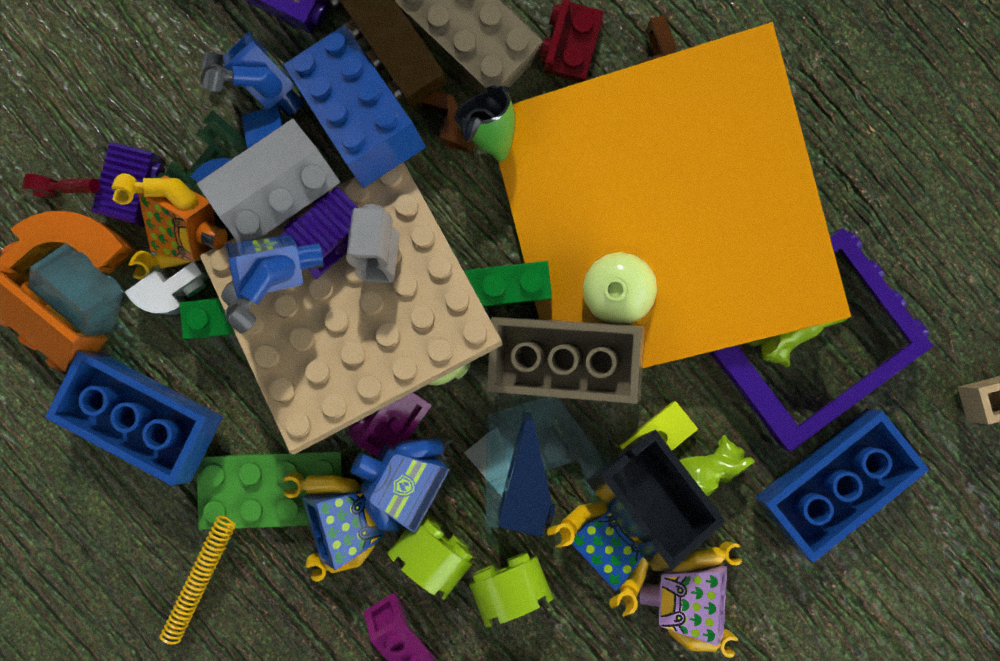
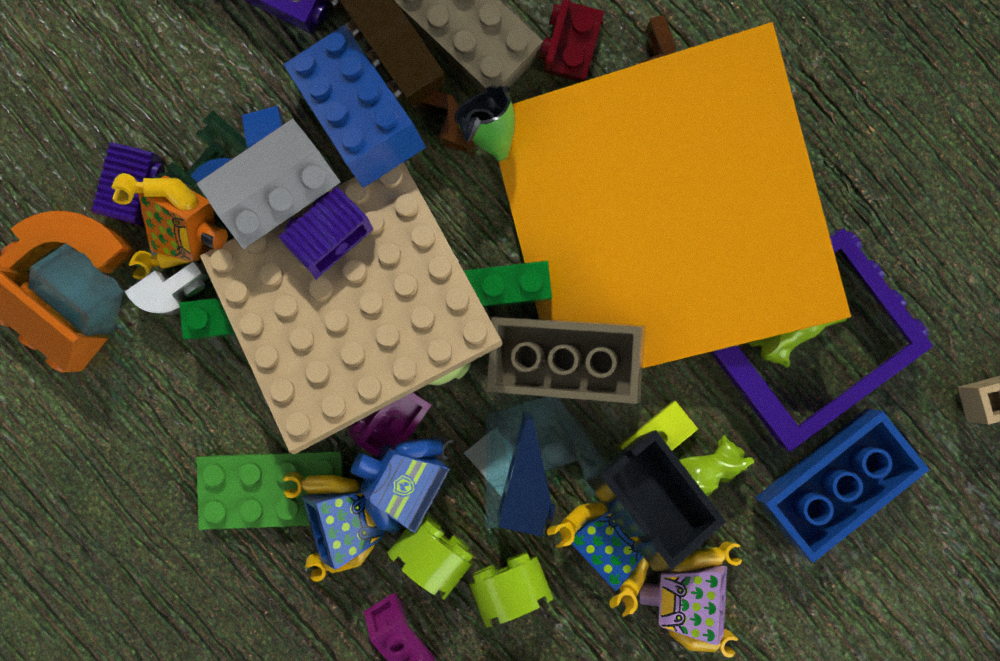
dark red piece [22,174,100,199] -> none
blue brick [45,350,223,486] -> none
yellow piece [159,516,236,645] -> none
blue torso [200,31,303,117] -> none
blue torso [221,236,324,334] -> none
light grey brick [346,204,399,283] -> none
yellowish green cylinder [583,252,657,325] -> none

